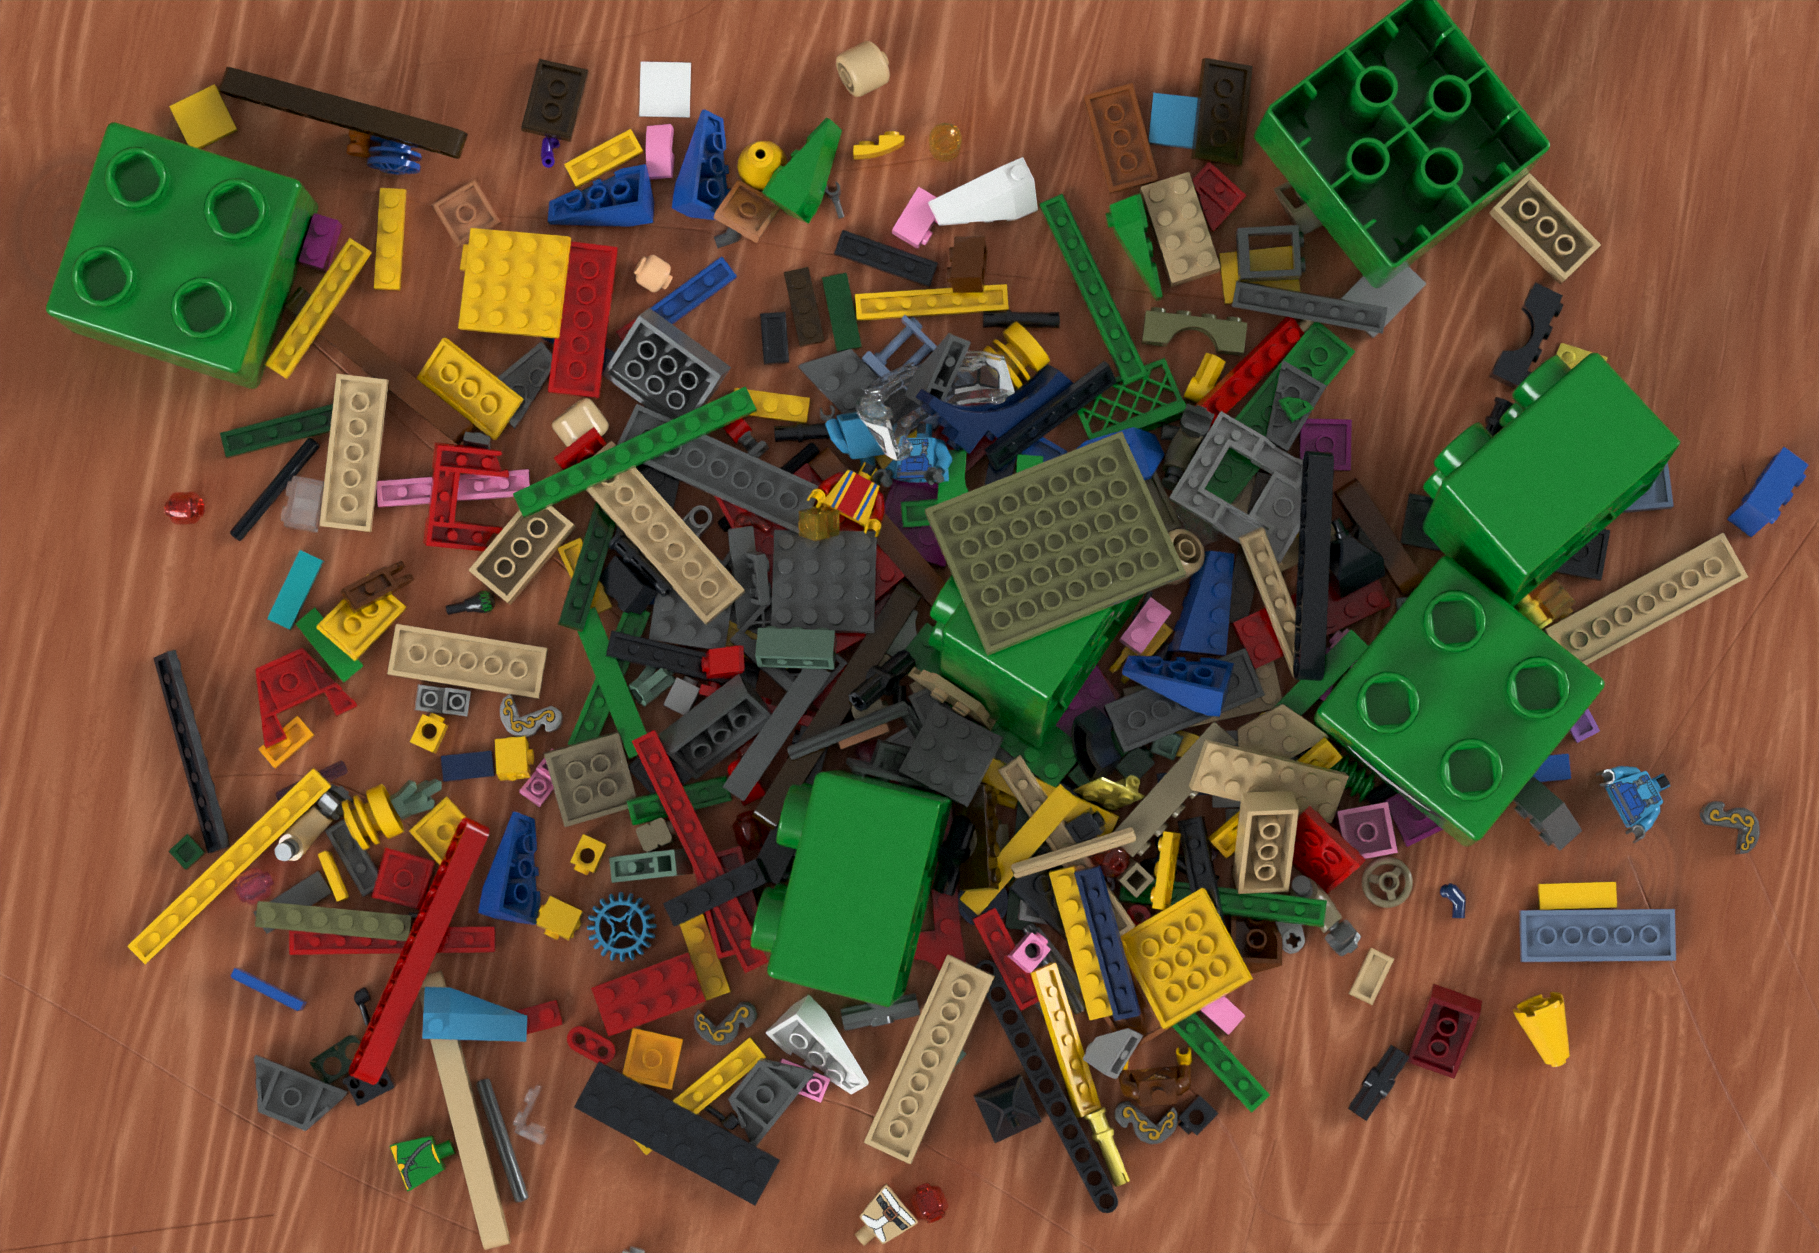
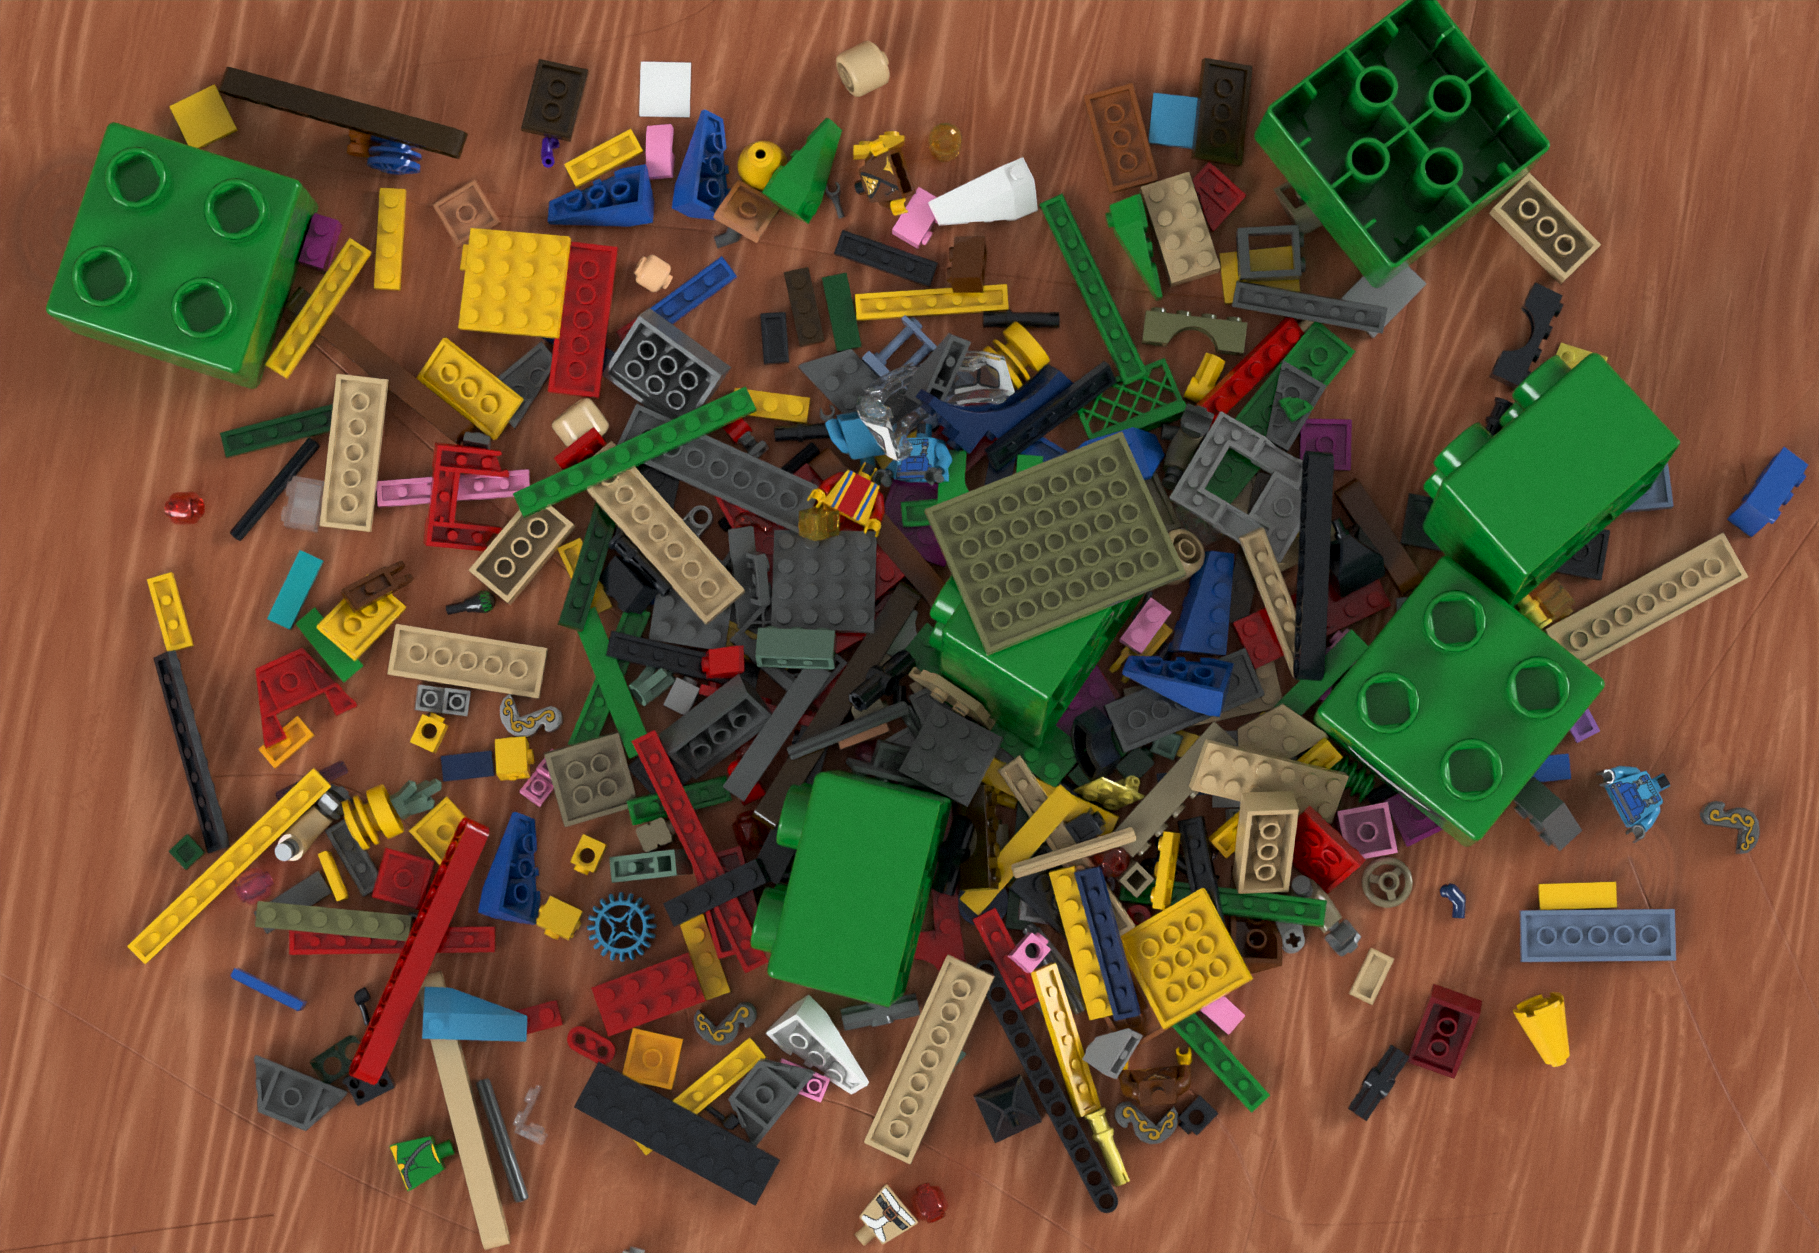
none -> yellow plate [147,572,194,651]
none -> reddish brown torso [854,137,916,216]

